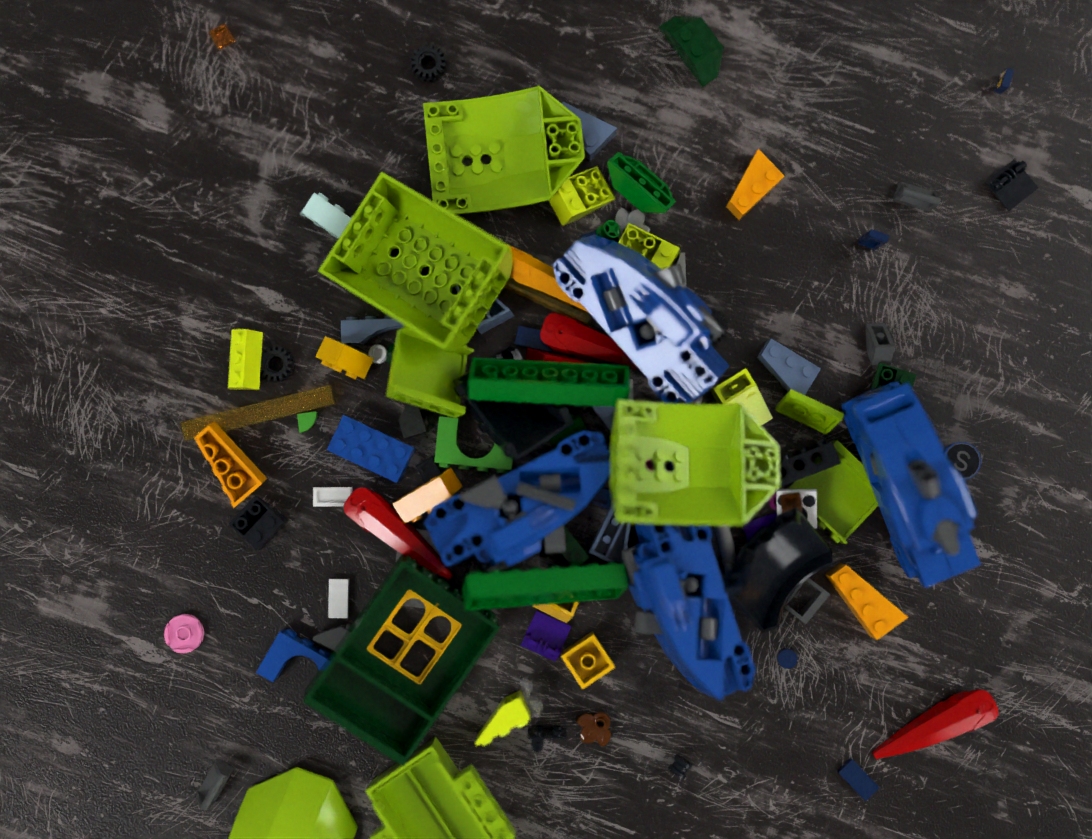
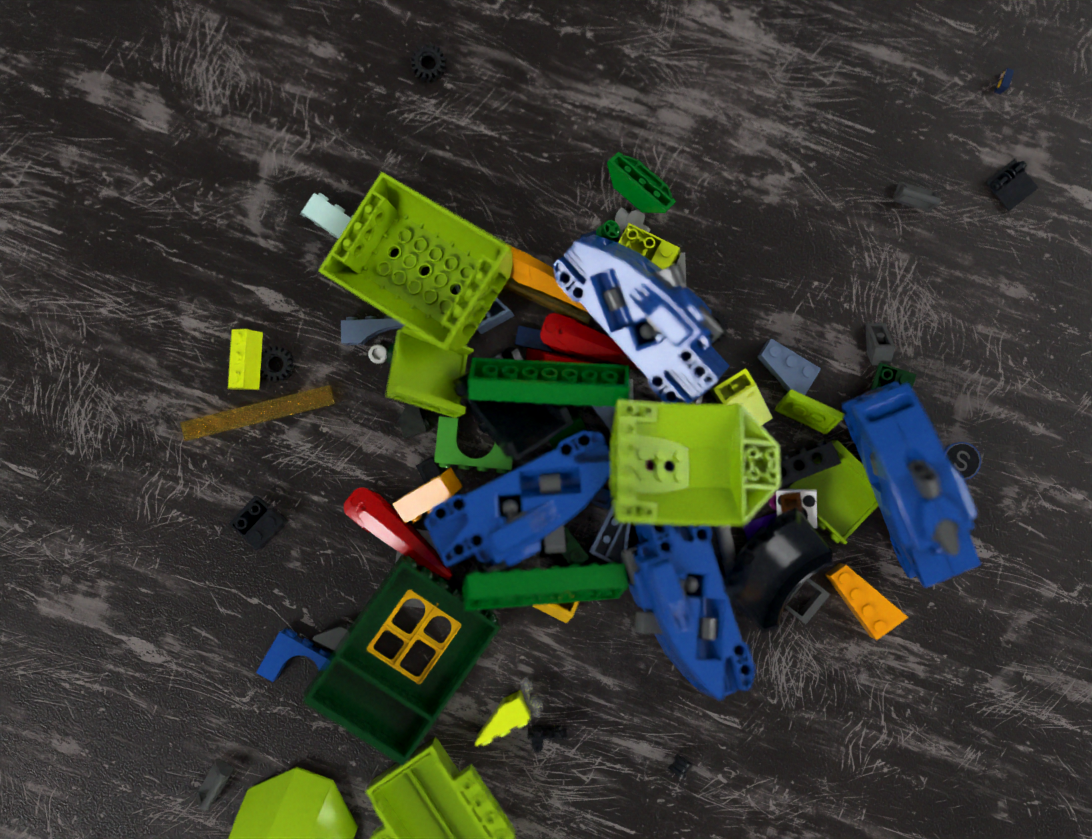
bright pink tile [164,614,204,653] -> none
light orange wedge [194,421,268,508] -> none
clear orange tile [209,23,236,51] -> none
bright green tile [297,412,318,433] -> none
white tile [313,487,353,507] -> none
yellow brick [315,336,374,380] -> none
blue brick [327,415,416,483] -> none
white tile [328,579,349,618] -> none
lime wedge [423,85,585,215] -> none
dark grey slope [459,477,508,510] -> none
dark grey axle [517,483,576,511] -> none
dark purple hinge [521,610,572,662] -> none
neon yellow slope [548,166,615,226] -> none
sand blue wedge [561,102,617,161] -> none
yellow brick [561,631,615,689] -> none
reddish brown plate [576,712,611,747] -> none
dark green wedge [659,16,724,88] -> none
light orange wedge [726,149,784,220] -> none
dark blue tile [777,648,797,669] -> none
dark blue tile [837,758,879,801] -> none
dark blue tile [858,229,889,250] -> none
red piece [872,689,999,759] -> none

